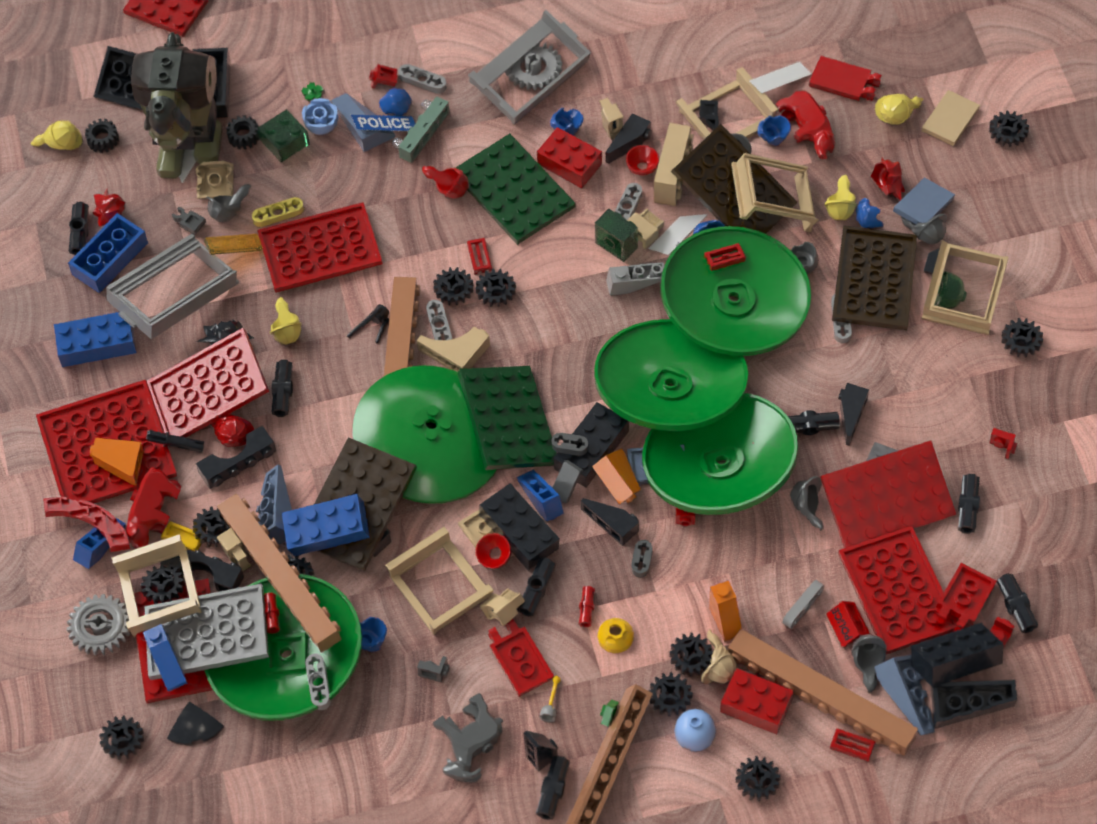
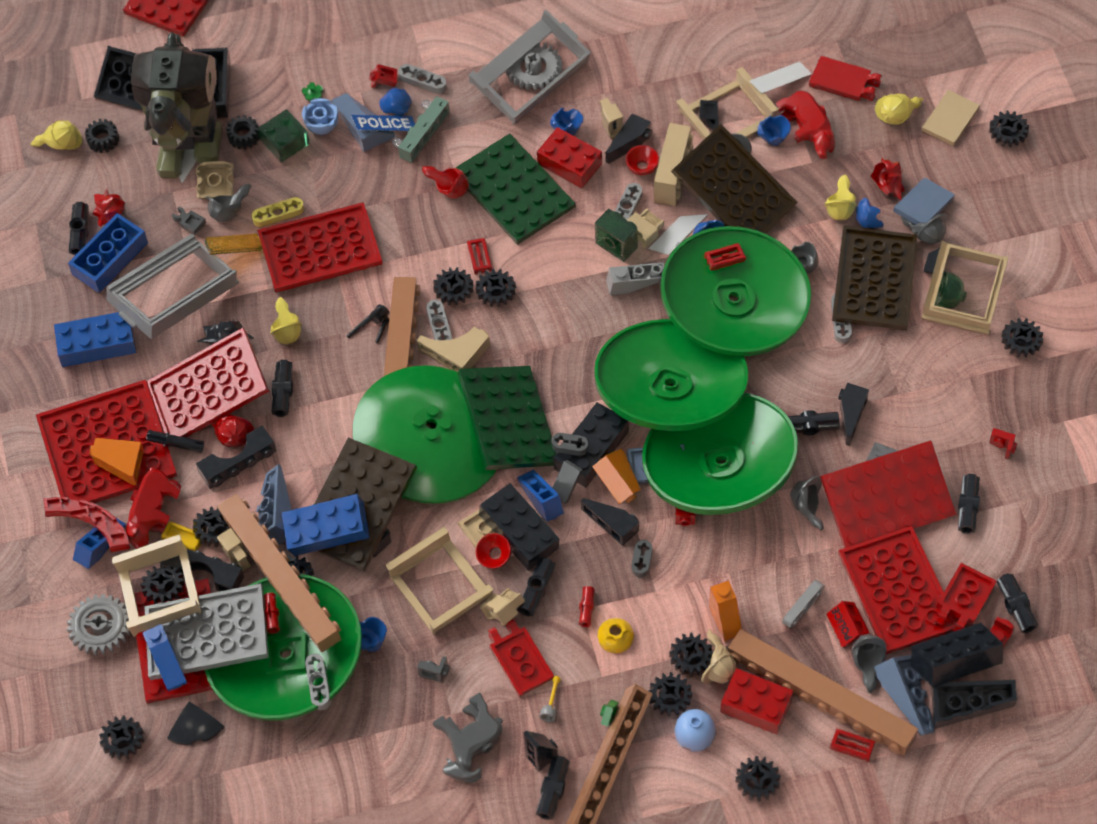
tan piece [731,153,819,232] -> none

